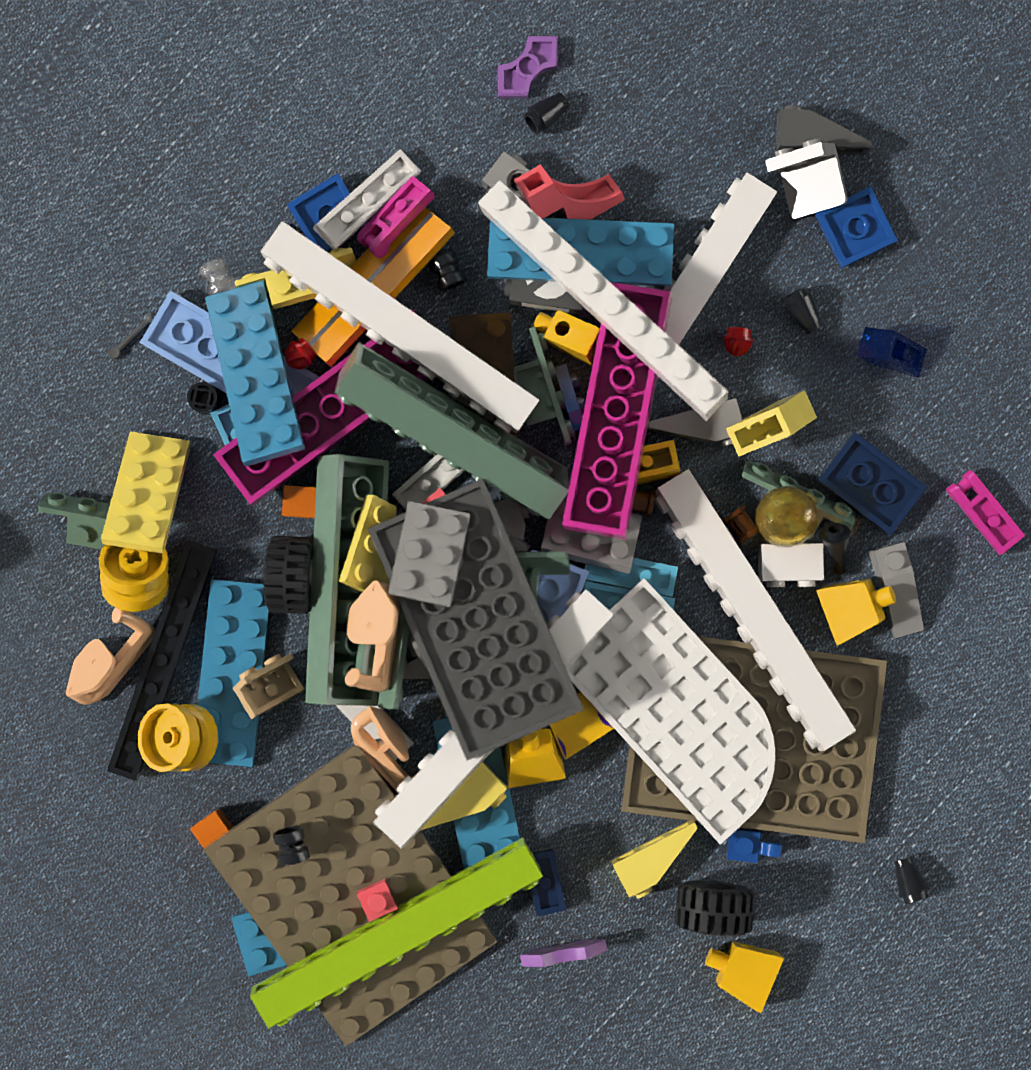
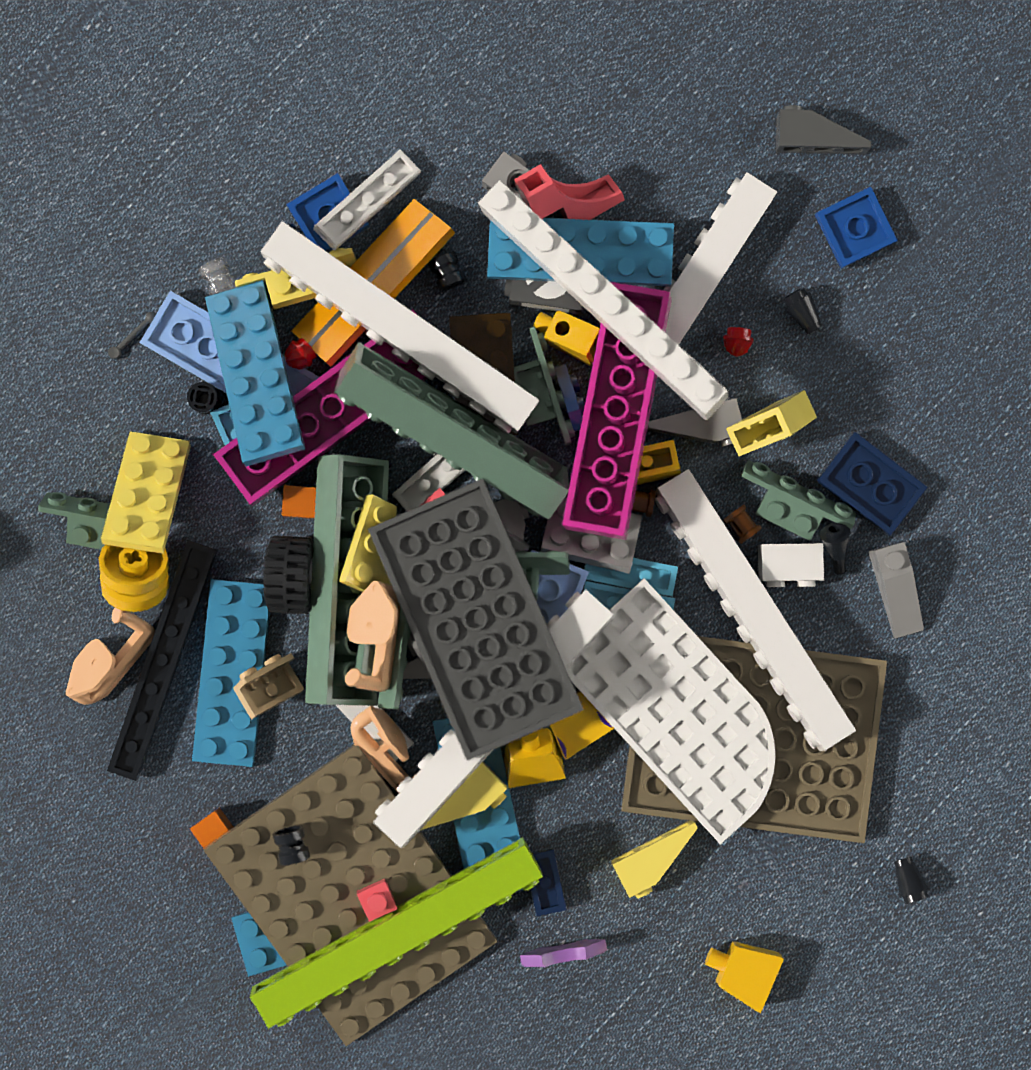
yellow wheel [138,703,218,772] -> none
dark pink plate [357,175,436,258] -> none
light grey plate [388,501,471,607] -> none
medium lavender tile [498,36,558,99] -> none
black cone [523,92,569,134] -> none
black tyre [675,880,755,936] -> none
blue plate [726,829,782,863] -> none
clear yellow cylinder [755,486,818,548] -> none
bracket [765,138,848,219] -> none
yellow torso [816,578,896,645] -> none
clear blue slope [857,327,927,378] -> none
dark pink plate [946,470,1025,555] -> none

